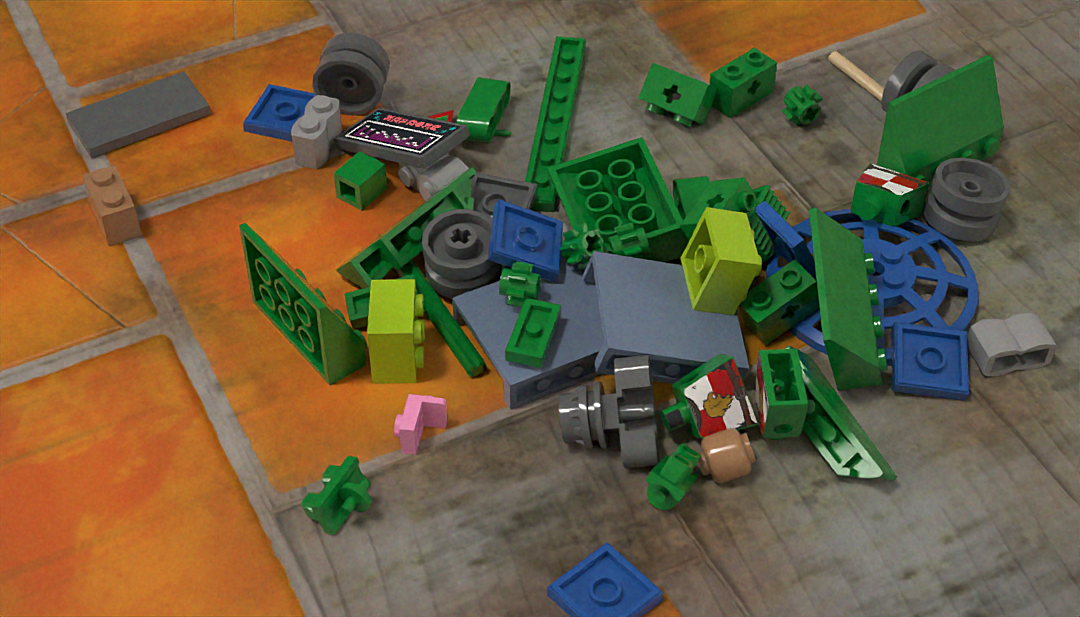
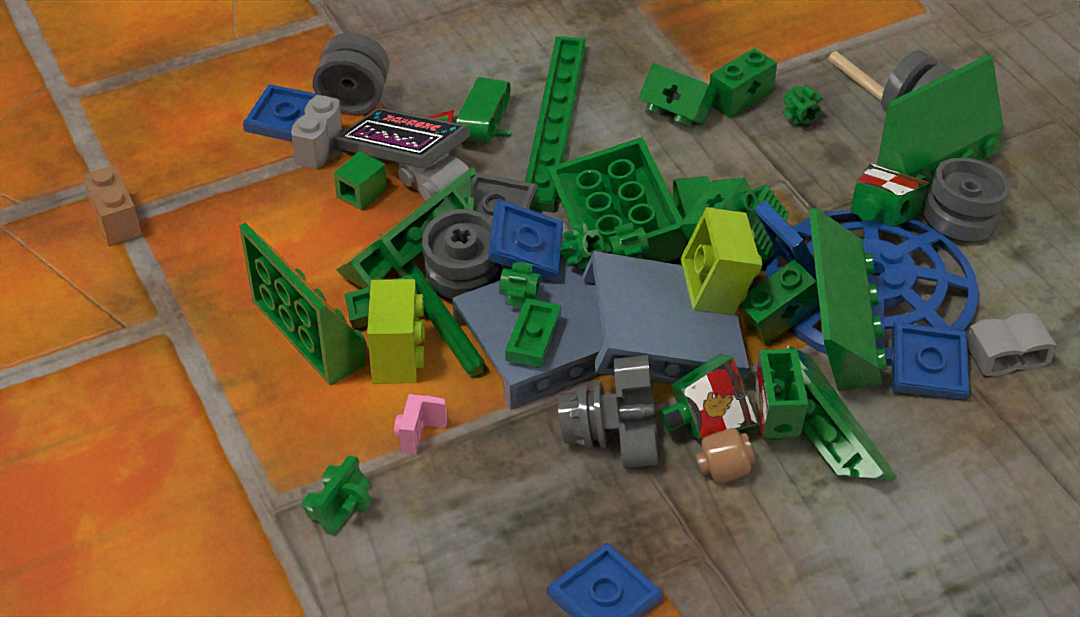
dark grey tile [66,71,211,158] -> none
green hips [645,443,701,510] -> none

